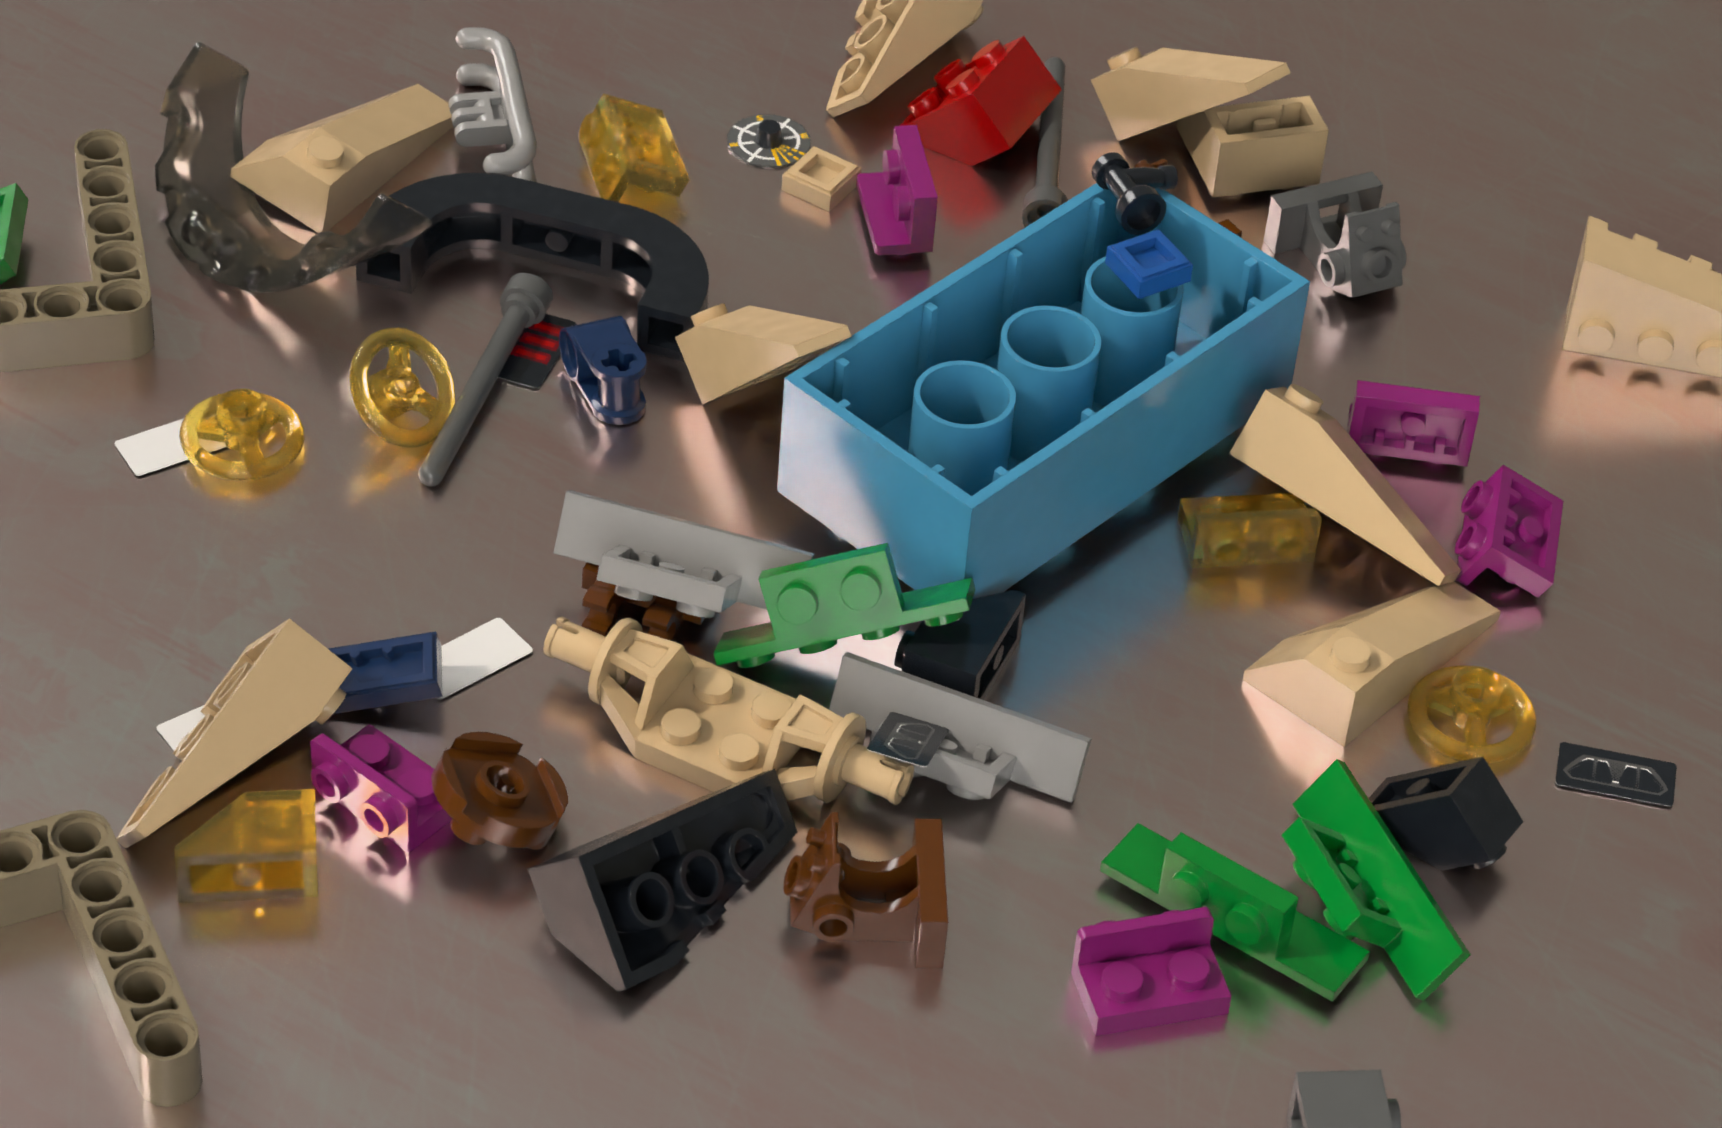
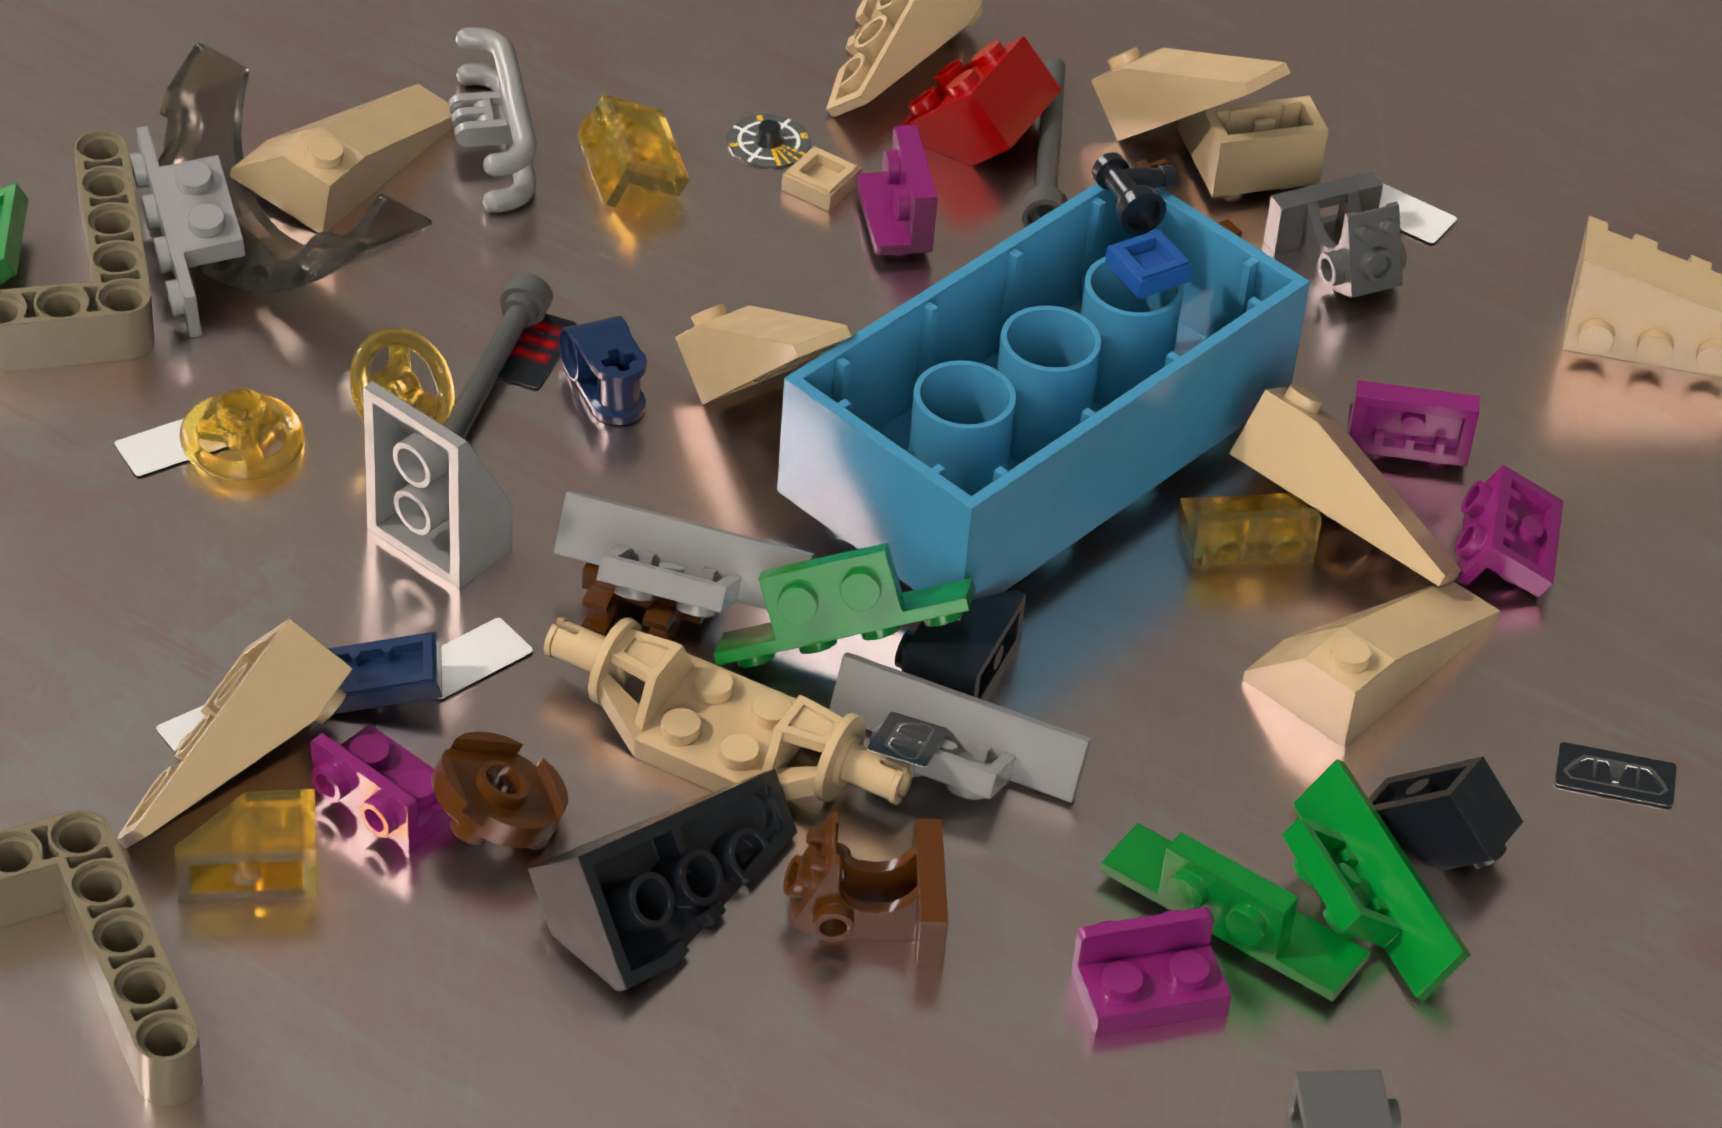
black arch [355,173,709,362] -> none
clear yellow piece [1407,665,1537,764] -> none
none -> light grey bracket [129,125,245,338]
none -> light grey slope [363,381,512,590]
none -> white sticker [1379,183,1457,243]

